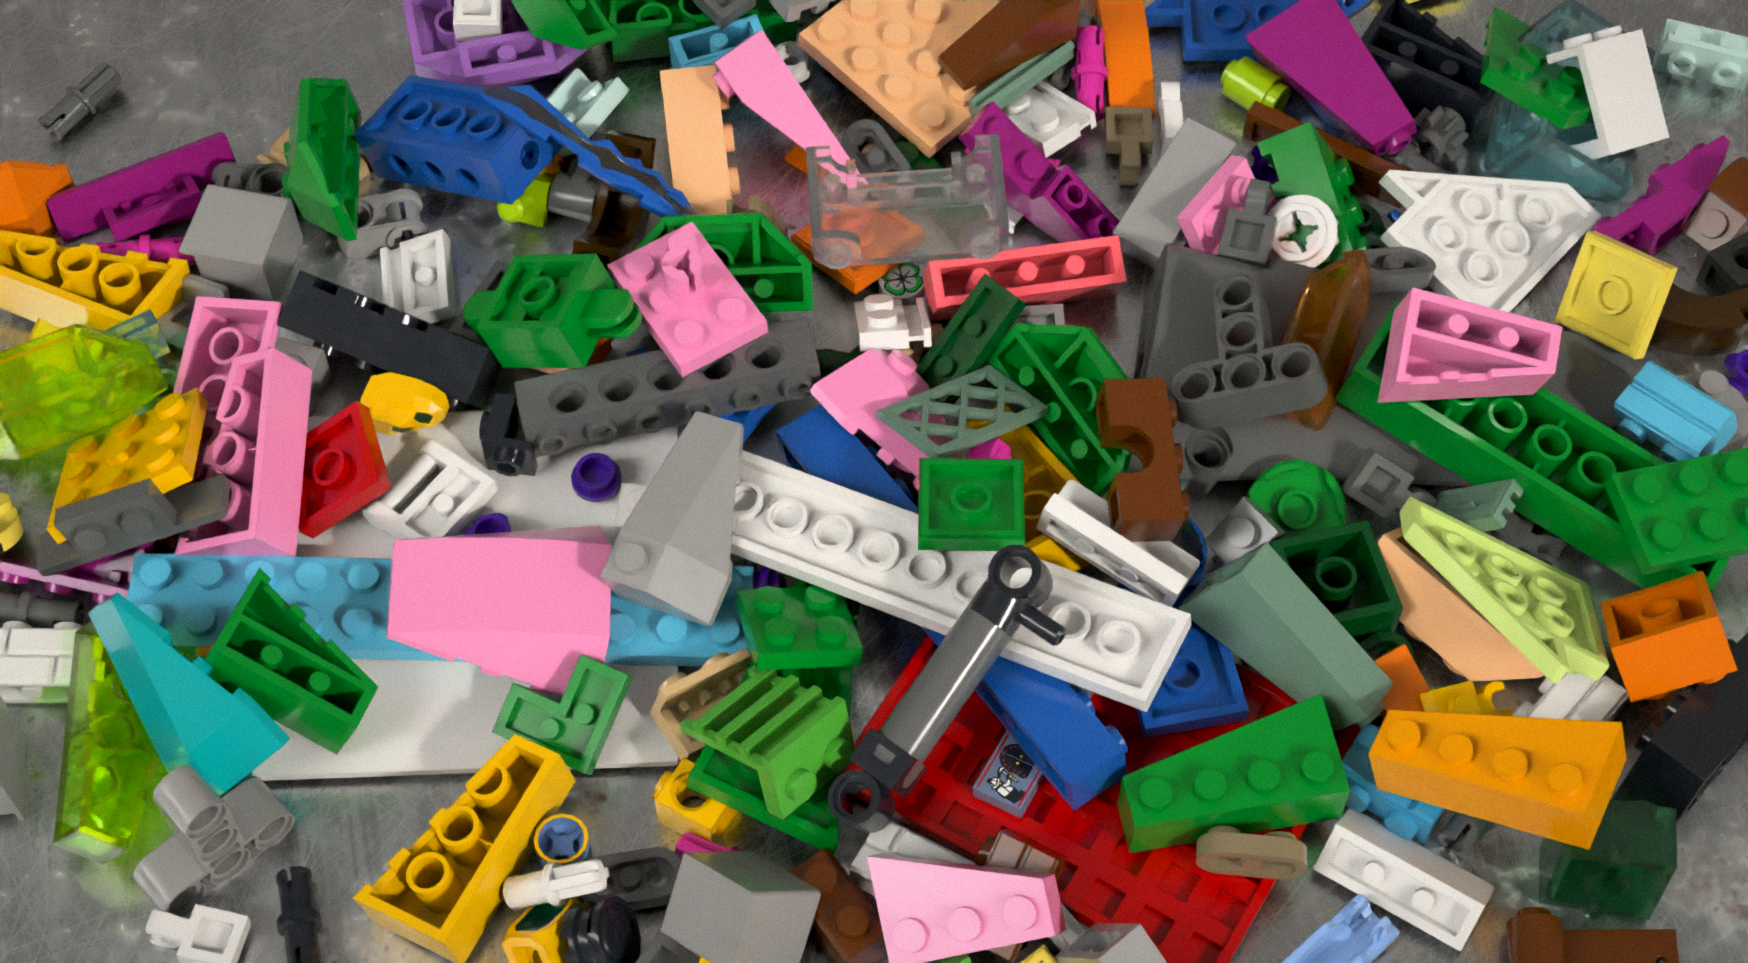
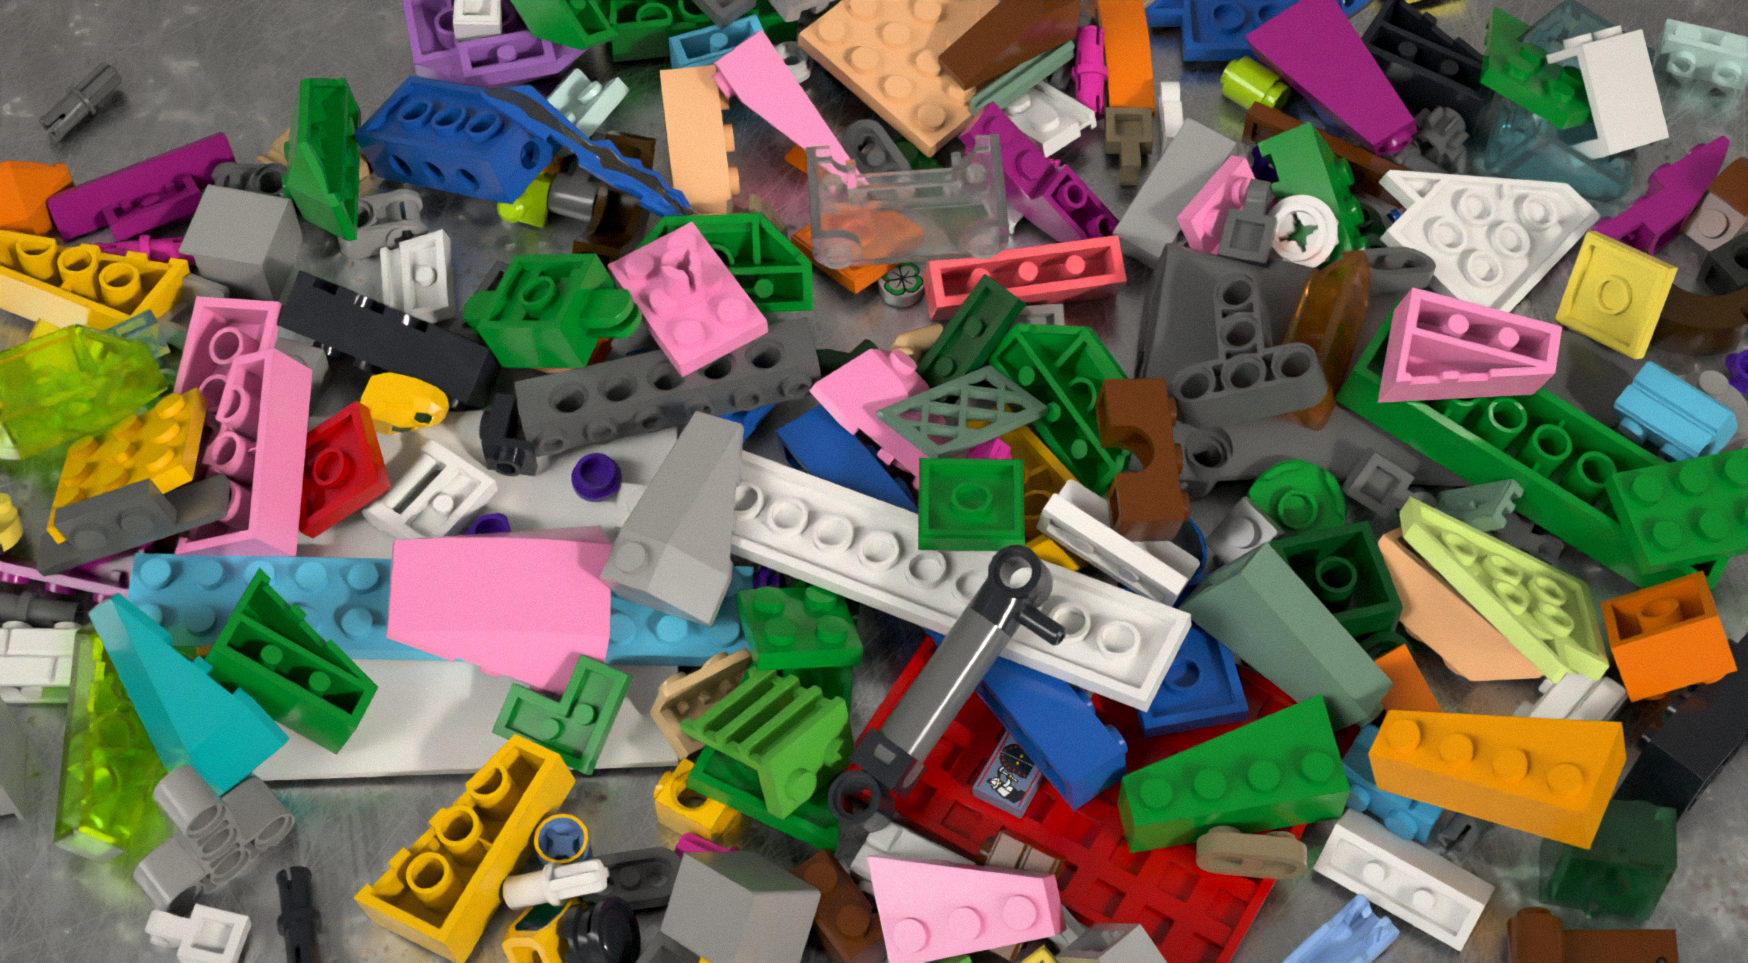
white plate [854,294,932,352] -> none
yellow plate [1419,680,1513,716] -> none

